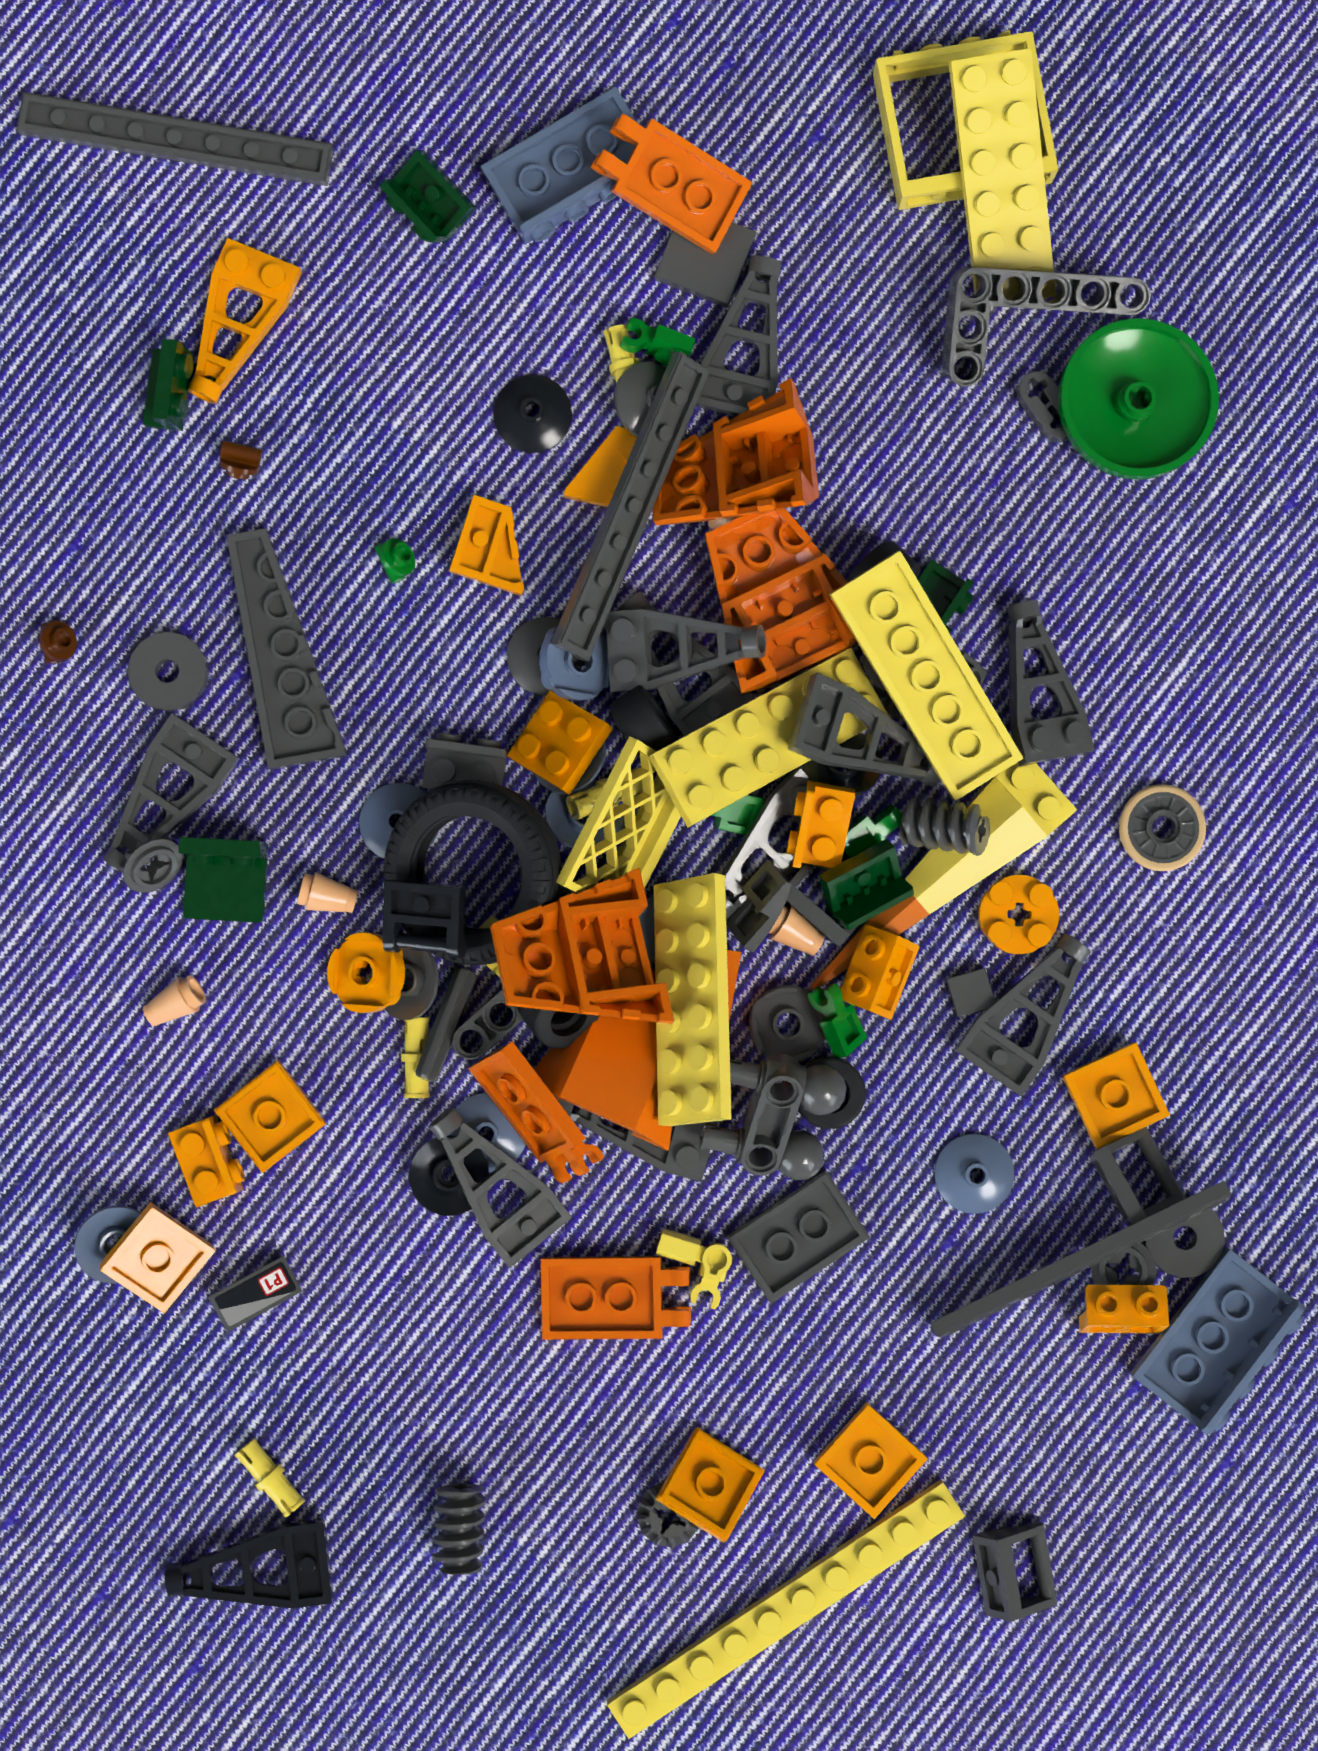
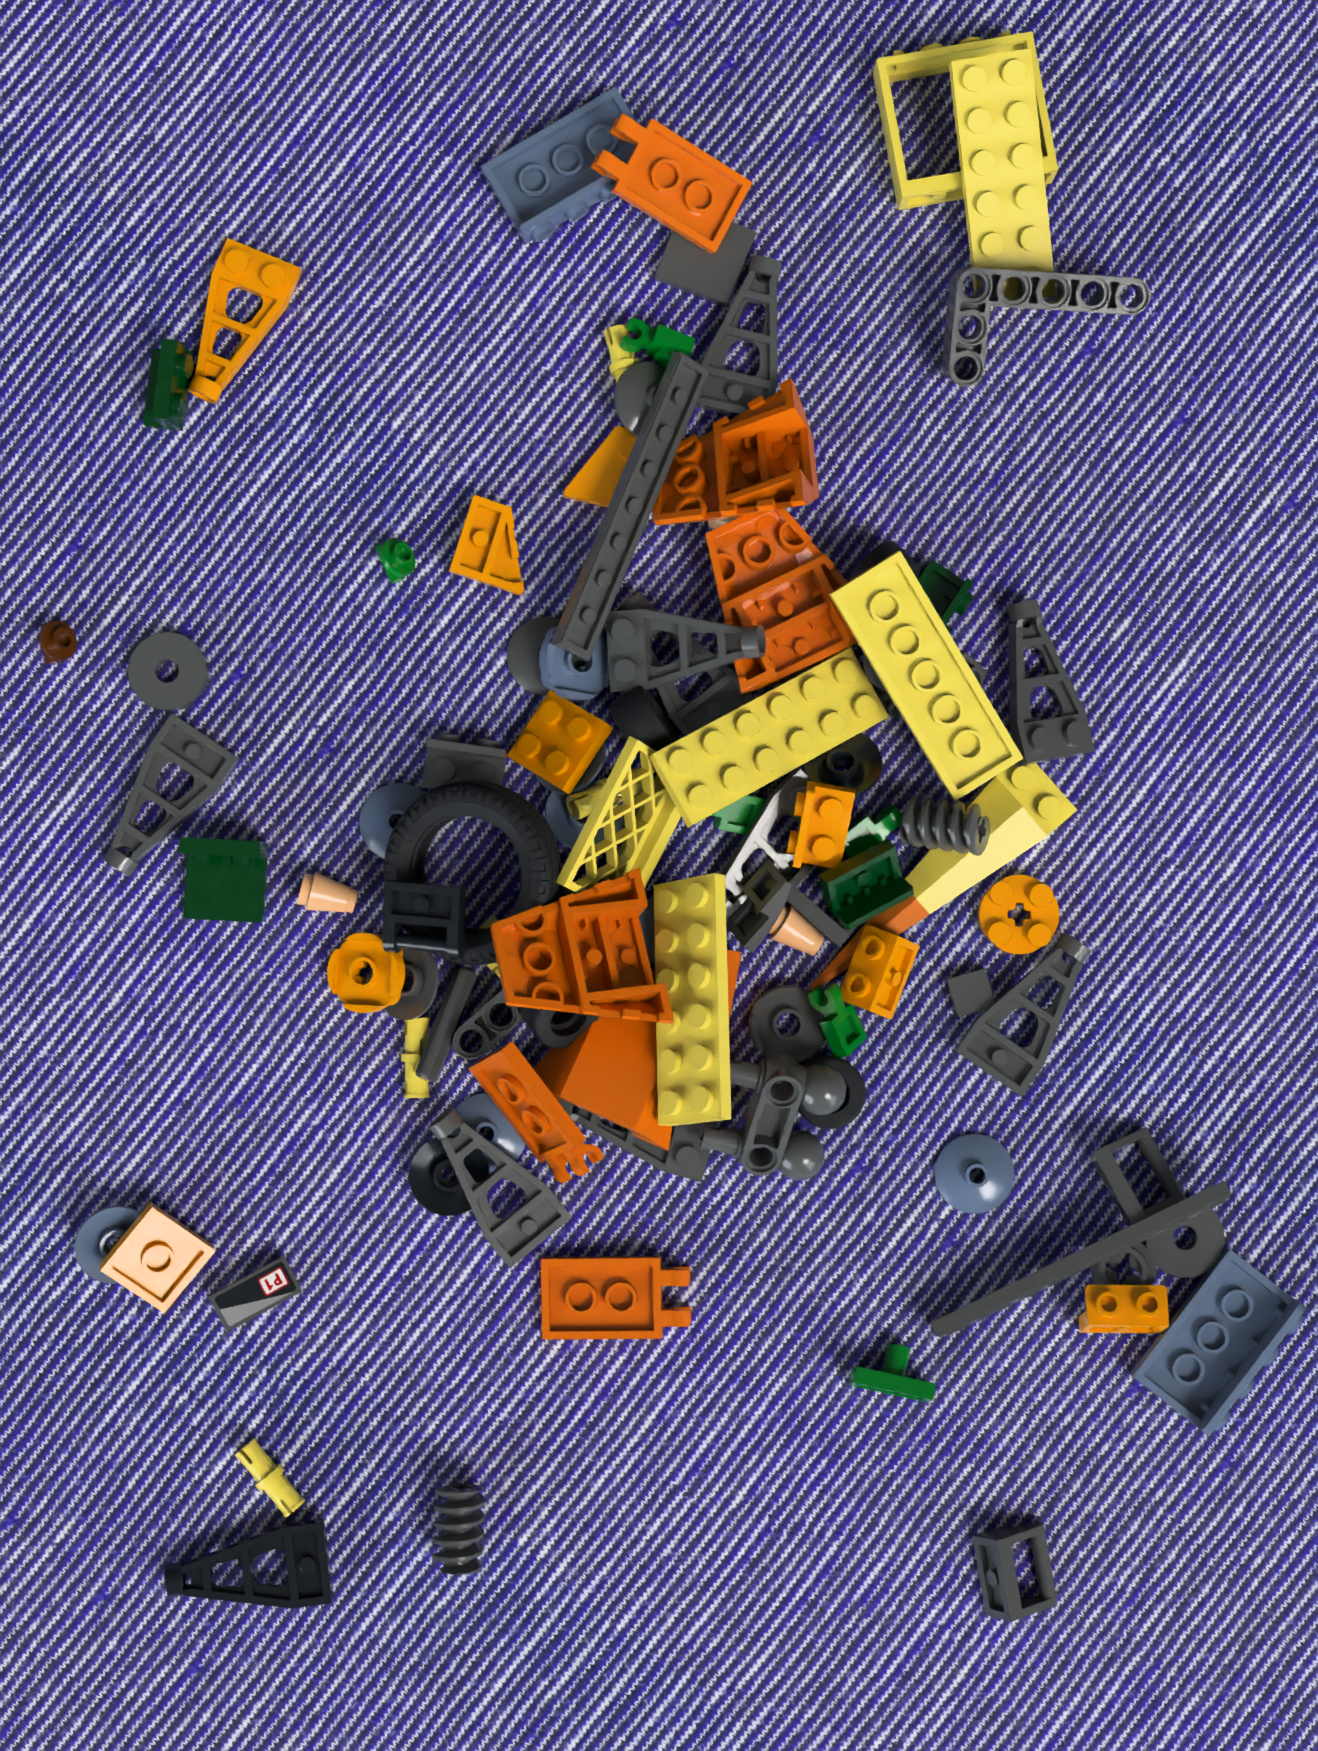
dark grey tile [16,92,334,186] -> none
dark grey gear [119,835,183,893] -> none
light nougat cone [143,975,206,1026] -> none
light orange bracket [168,1115,245,1208] -> none
light orange plate [214,1060,327,1173] -> none
reddish brown plate [219,440,263,479] -> none
dark grey wing [226,528,348,770] -> none
dark green bracket [379,150,477,243] -> none
black dish [493,375,572,453] -> none
light yellow plate [607,1479,965,1739] -> none
dark grey gear [637,1482,699,1548] -> none
light orange plate [655,1427,765,1543] -> none
light yellow bar [656,1228,732,1310] -> none
dark grey tile [726,1169,870,1304] -> none
dark grey plate [788,673,940,787] -> none
light orange plate [813,1402,928,1519] -> none
dark grey beam [1017,371,1068,442] -> none
green dish [1058,318,1219,480] -> none
light orange plate [1061,1042,1170,1149] -> none
dark grey wheel [1119,784,1206,871] -> none
none -> green tile [848,1344,936,1402]

